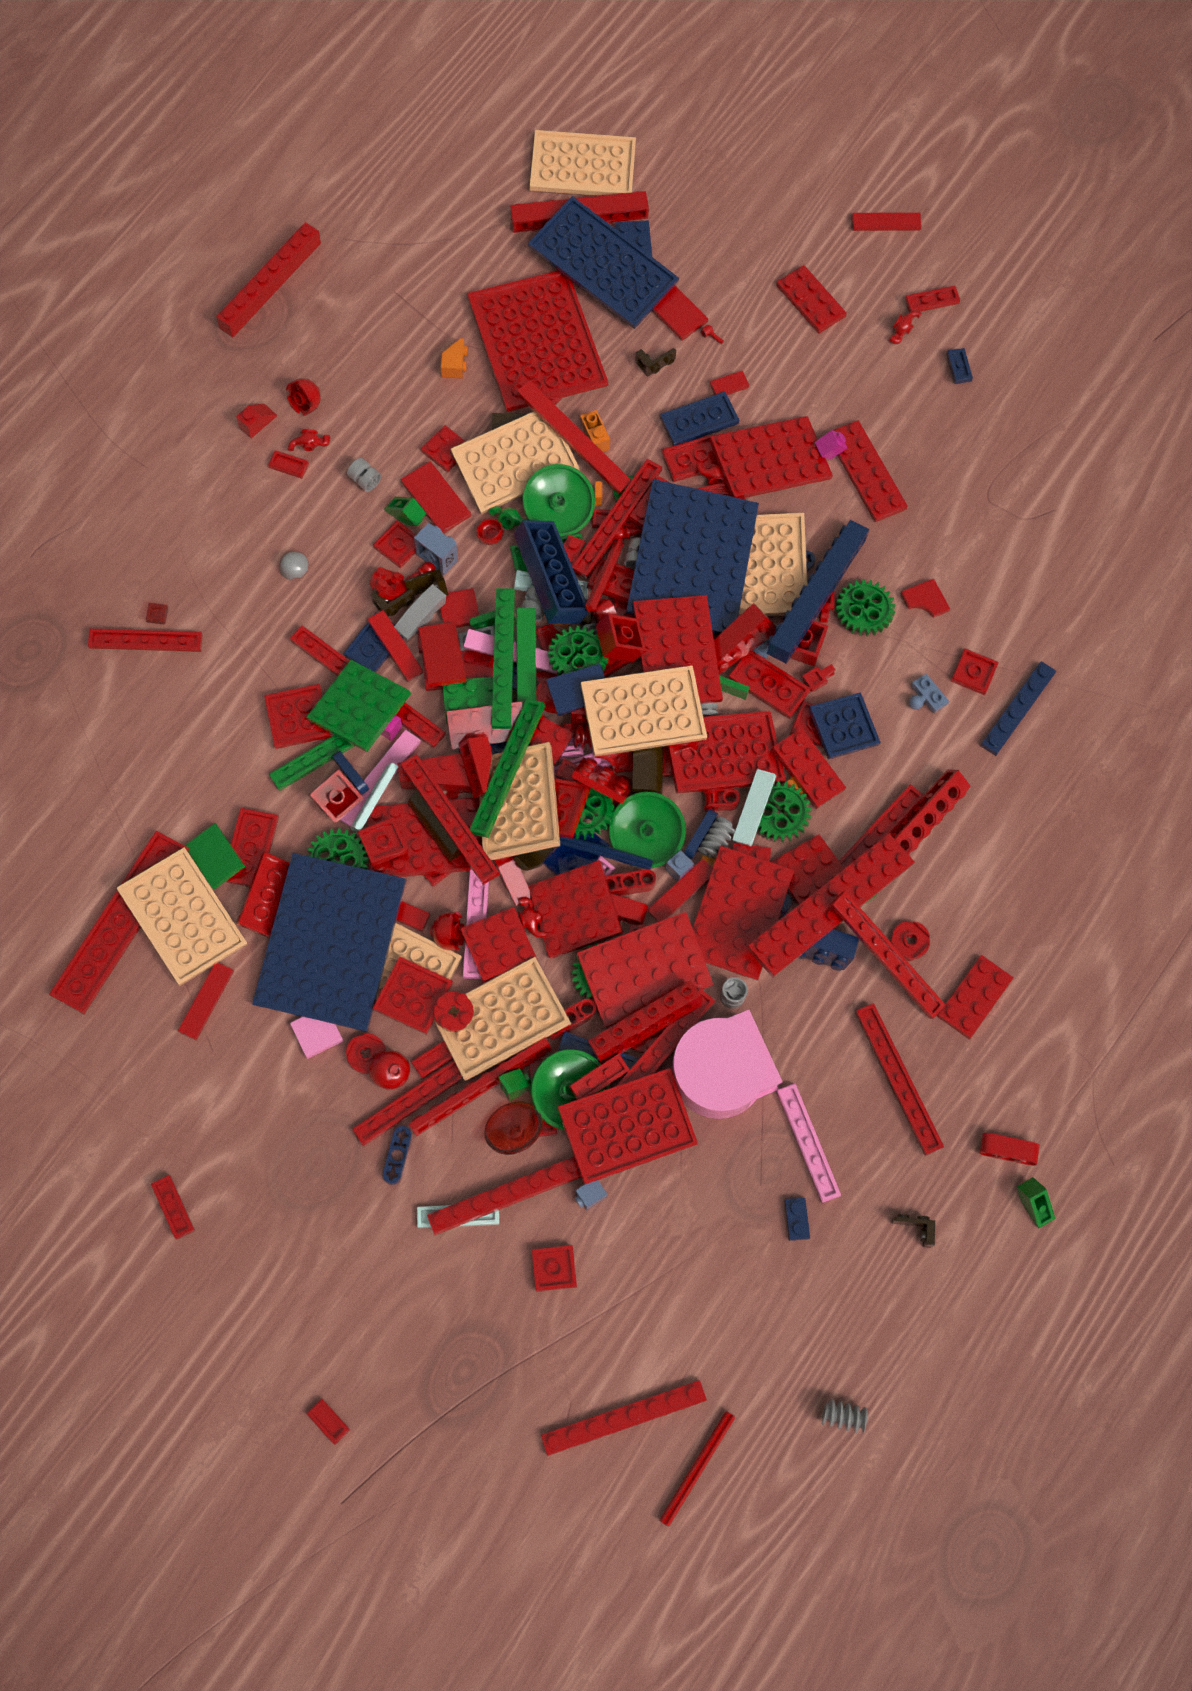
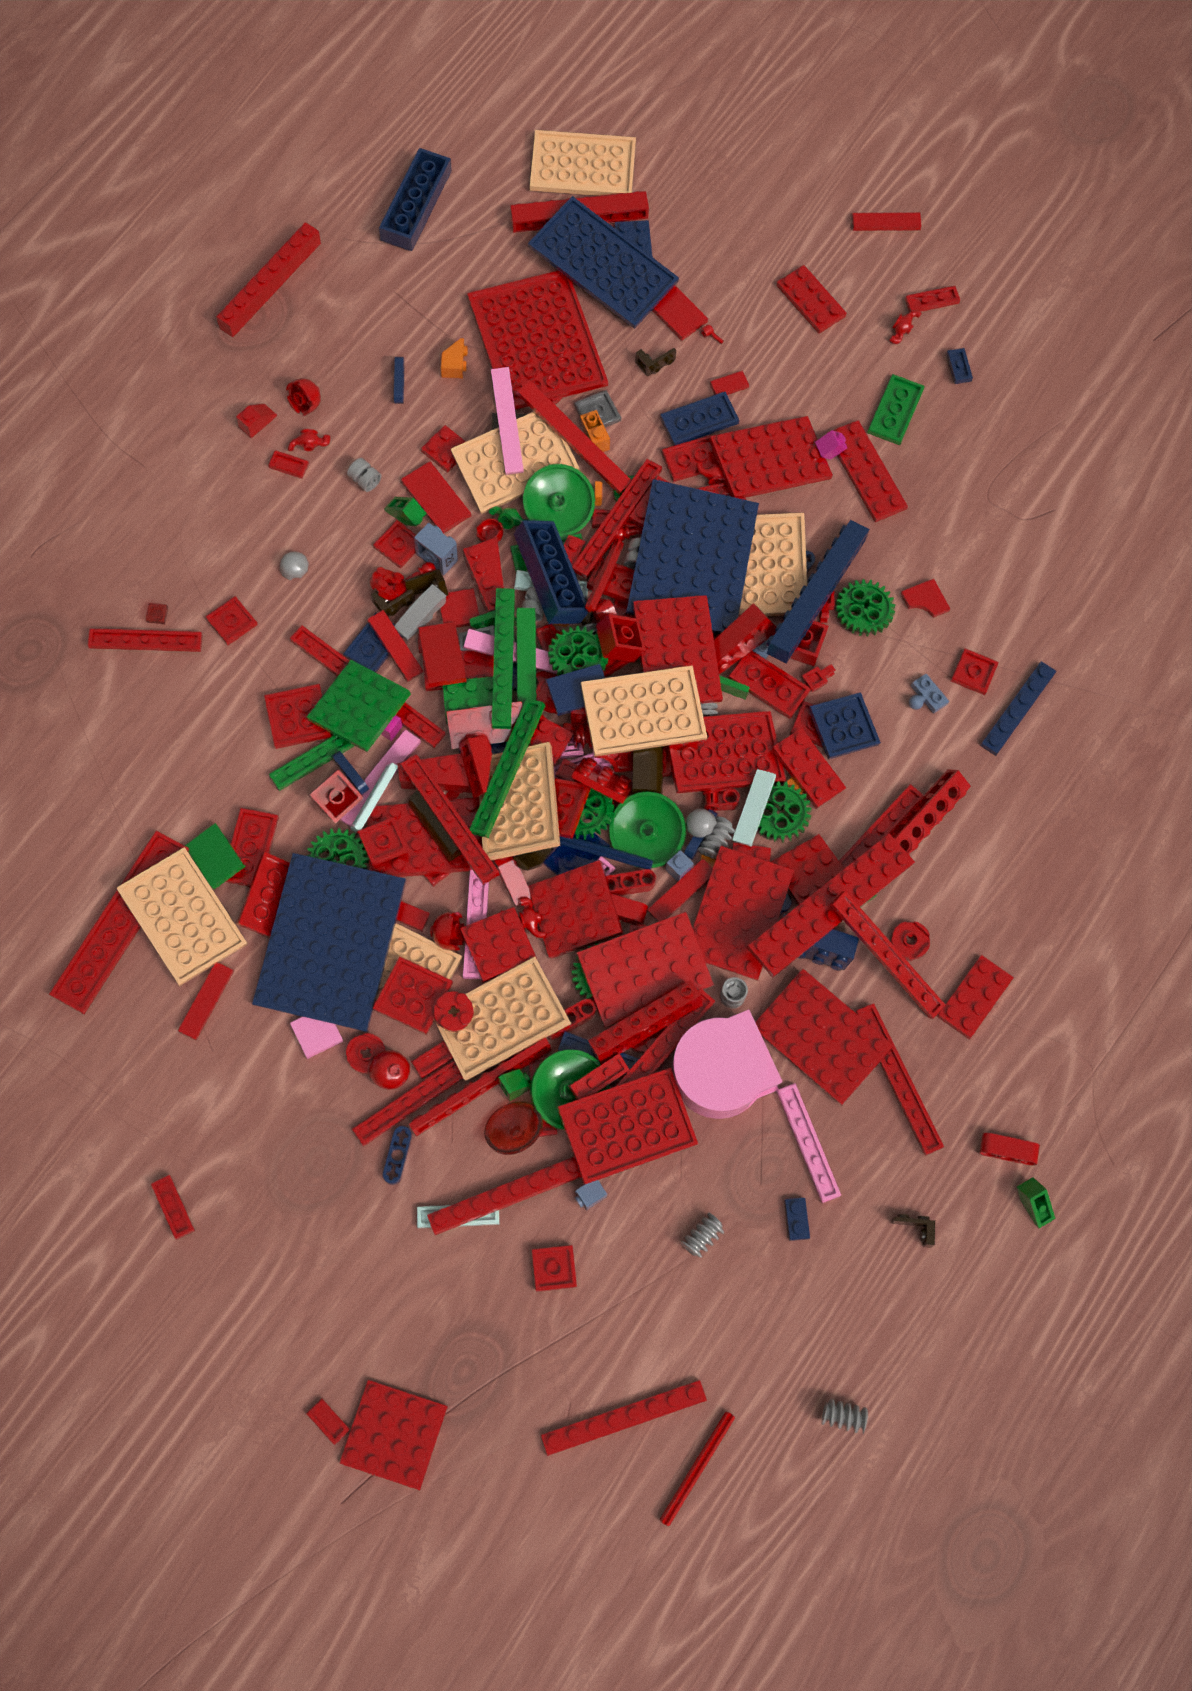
none -> red tile [205,596,258,645]
none -> red plate [339,1380,448,1490]
none -> dark blue brick [379,148,452,251]
none -> dark blue beam [394,357,405,404]
none -> red wedge [463,537,504,613]
none -> bright pink tile [491,367,524,475]
none -> flat silver tile [574,390,621,427]
none -> light grey piece [680,1212,725,1258]
none -> light grey hair [686,809,717,838]
none -> red plate [755,969,894,1106]
none -> green tile [867,374,925,446]

